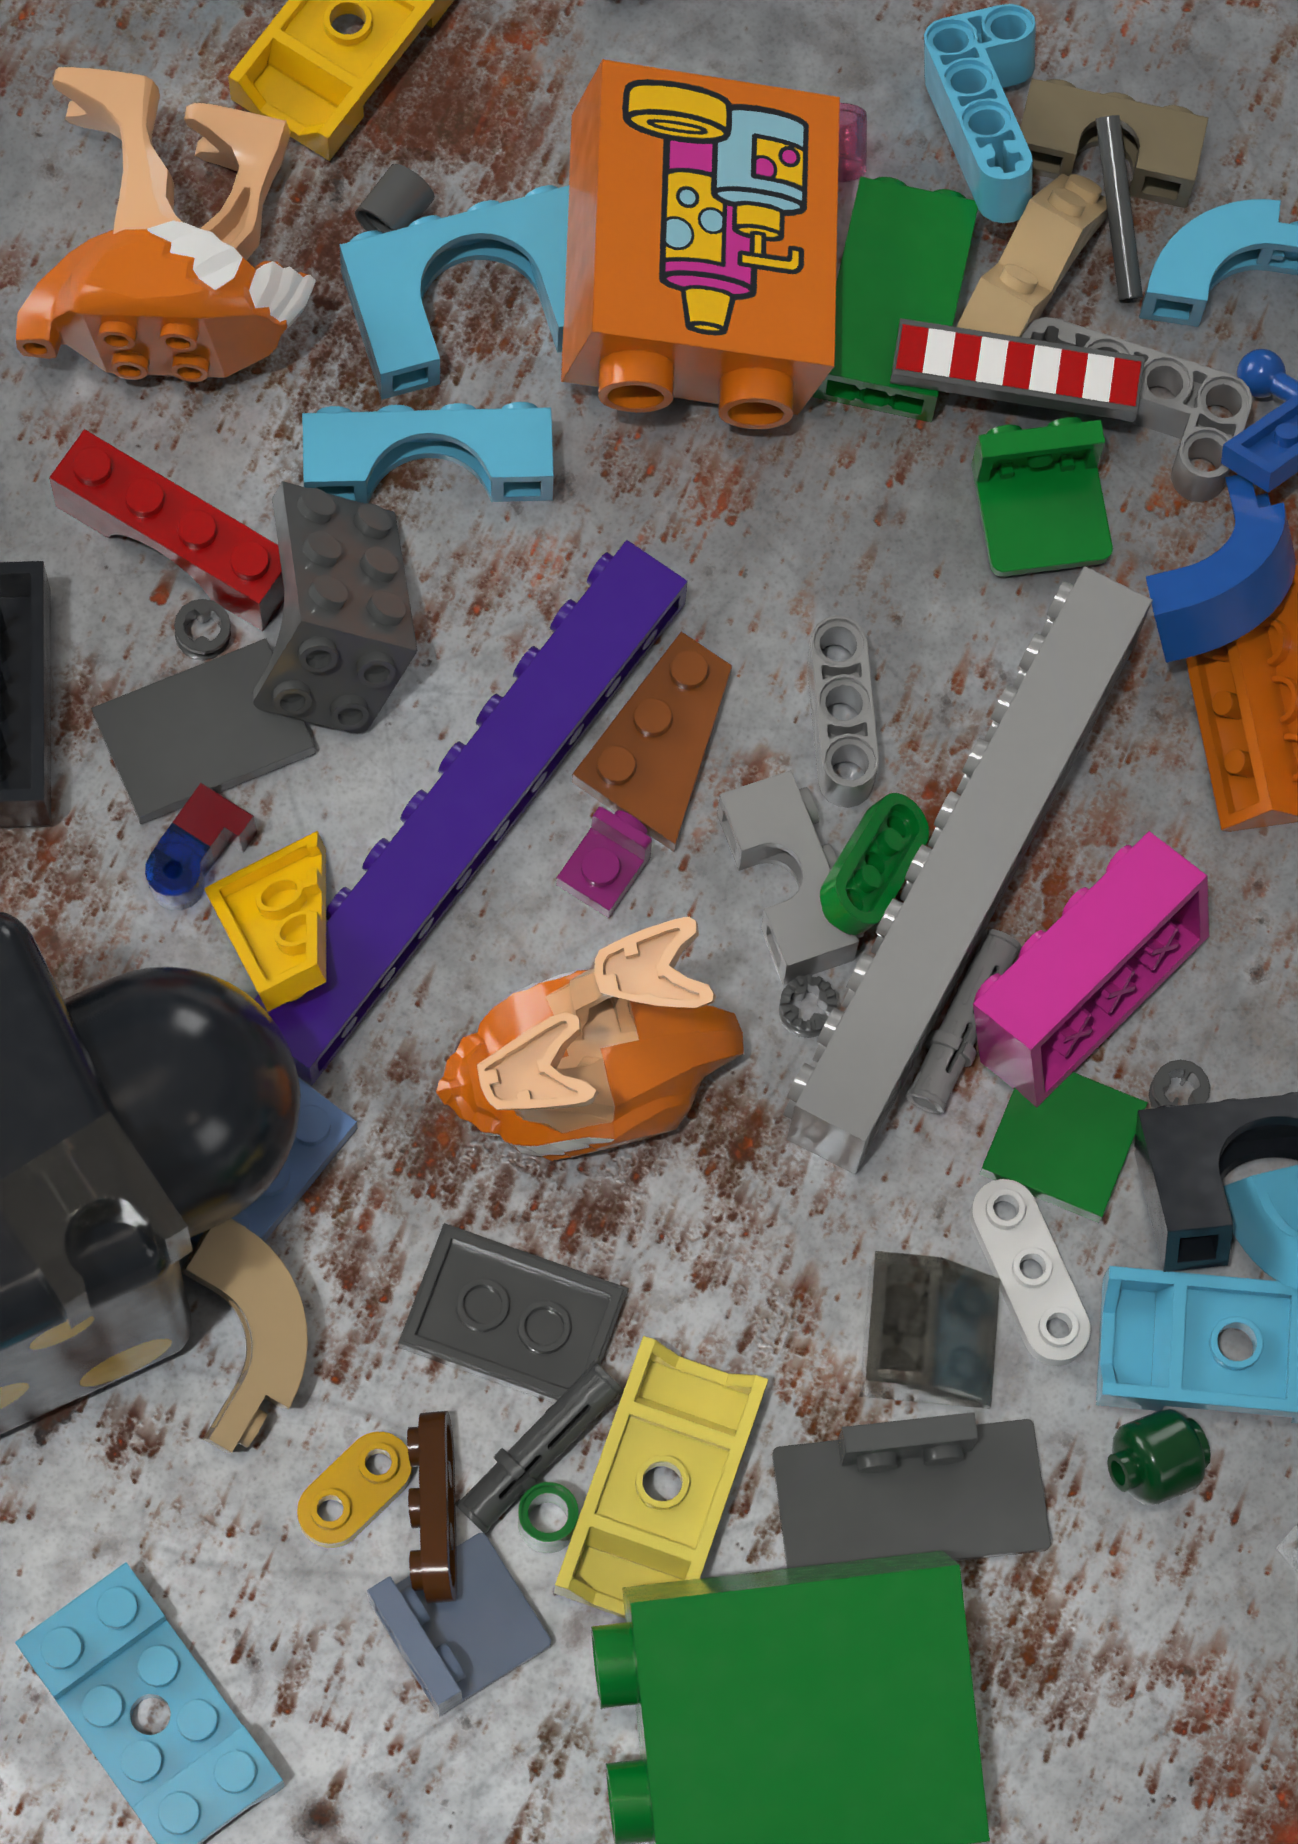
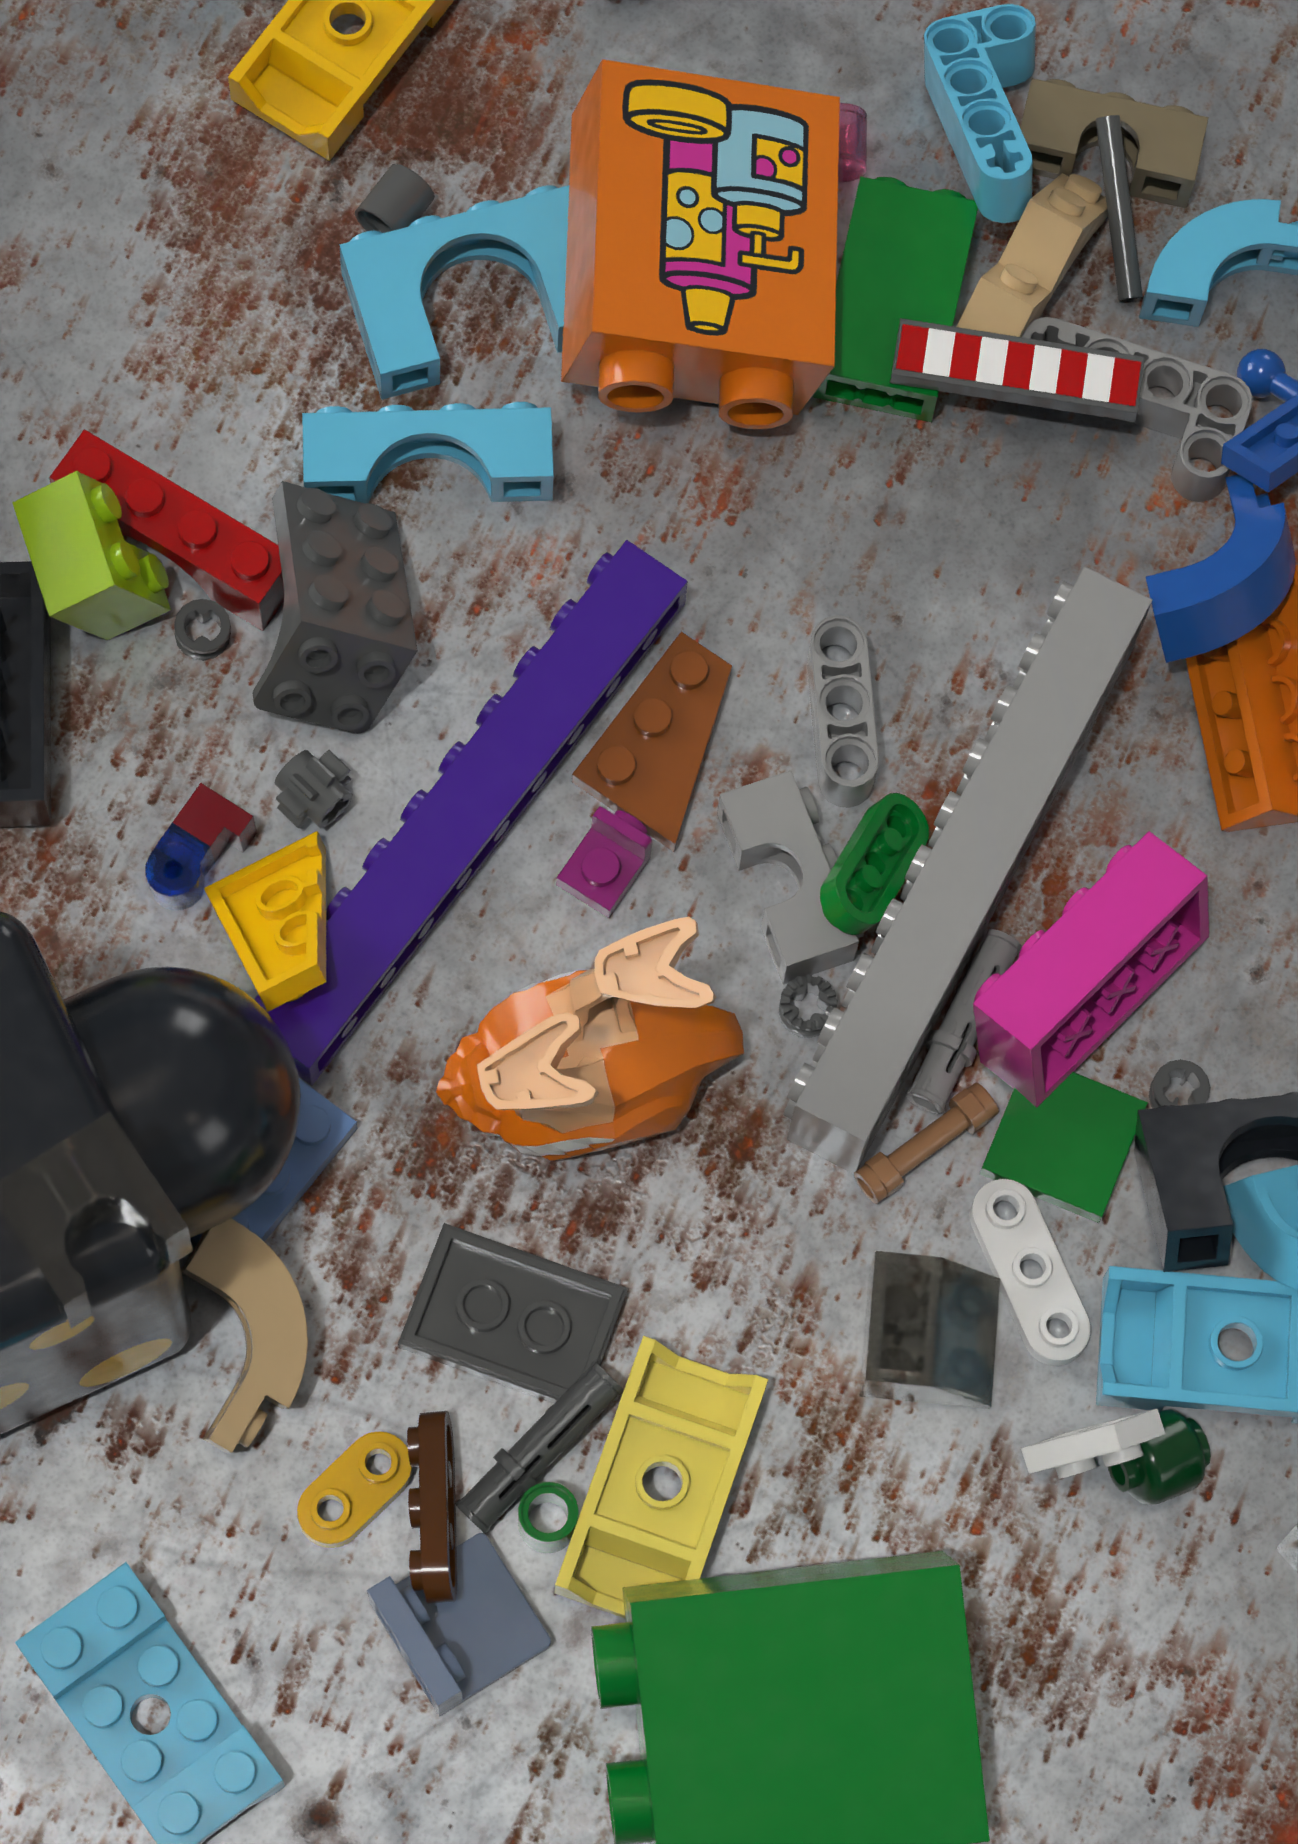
animal [16,67,316,382] -> none
dark grey tile [91,638,316,825] -> none
dark grey bracket [772,1412,1051,1569] -> none
green bracket [971,417,1113,577] -> none
none -> lime brick [12,471,171,640]
none -> dark grey gear [274,750,353,828]
none -> medium nougat bar [854,1083,999,1204]
none -> white plate [1021,1409,1165,1479]

